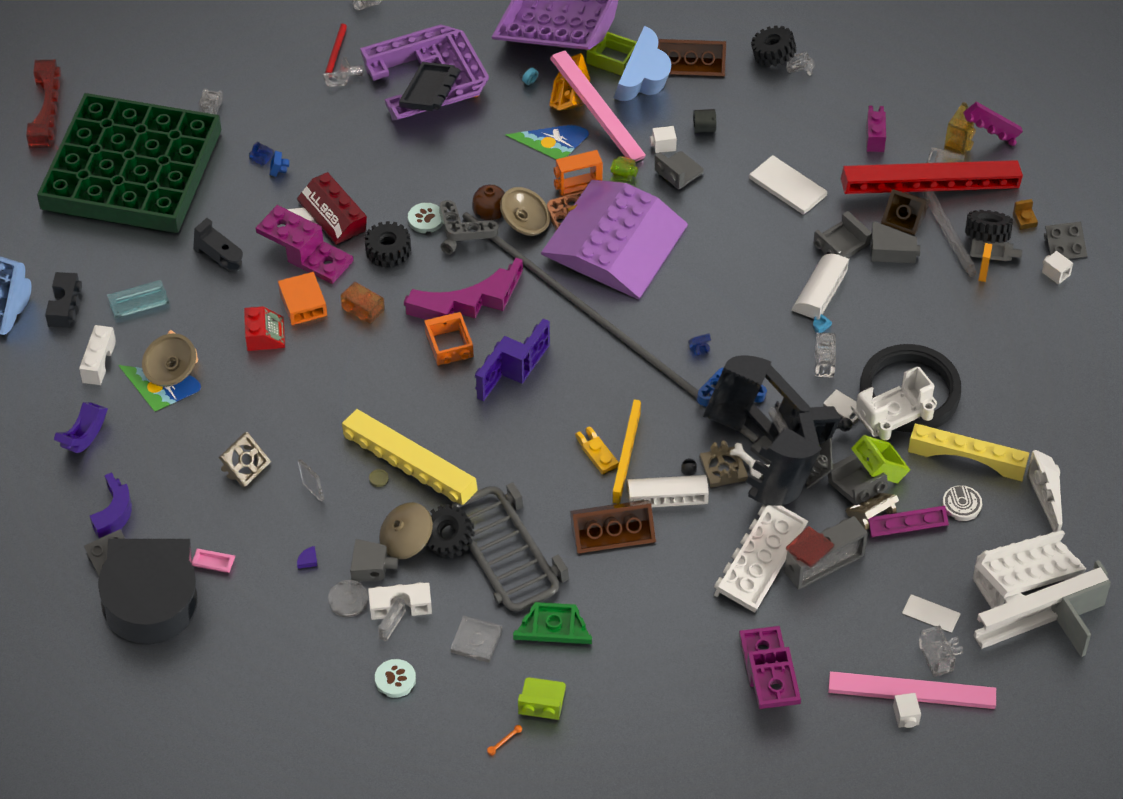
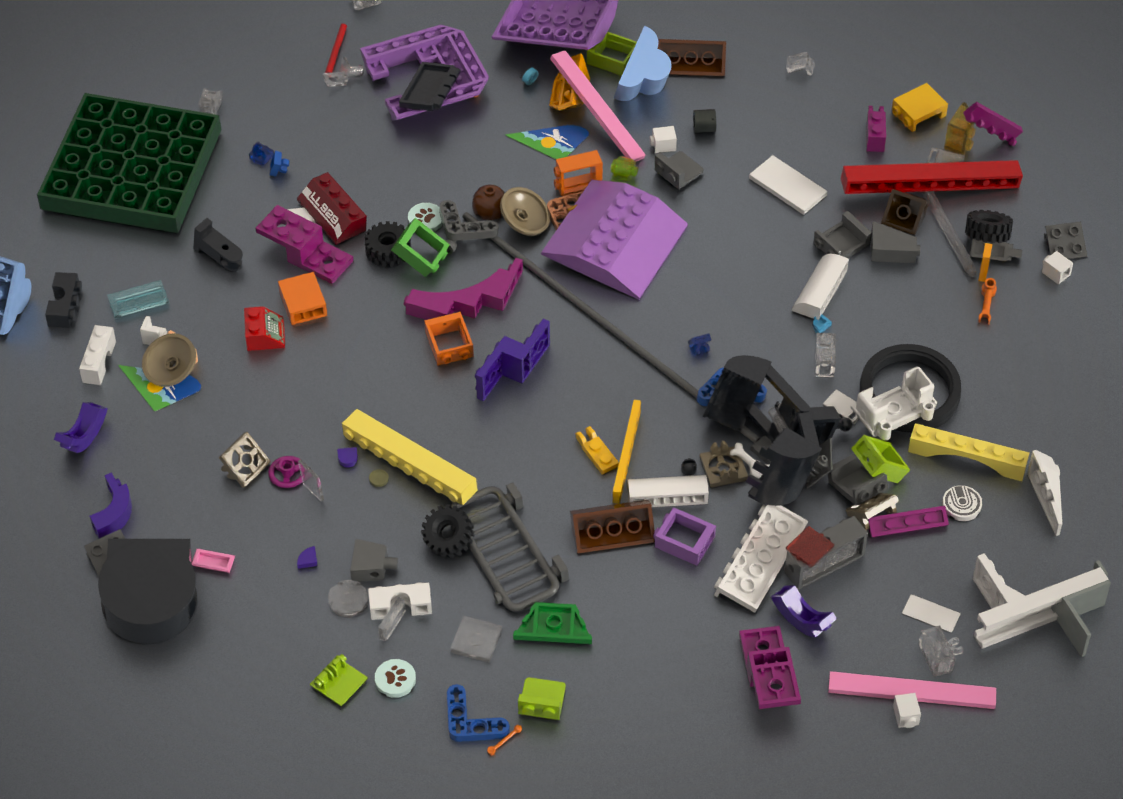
clear red arch [26,59,61,148] -> none
clear orange brick [341,281,385,324] -> none
dark tan dish [379,502,433,559] -> none
black tyre [751,25,797,67] -> none
white bracket [975,530,1086,598] -> none
pearl gold bracket [1013,199,1038,230] -> none
none -> white panel [140,316,167,345]
none -> magenta piece [268,456,307,488]
none -> lime hinge [310,654,368,707]
none -> dark purple tile [337,447,358,468]
none -> bright green window [391,218,450,277]
none -> blue beam [447,684,510,742]
none -> medium lavender window [653,507,716,566]
none -> dark purple arch [770,585,837,637]
none -> yellow panel [892,83,948,132]
none -> orange brick [978,278,997,325]

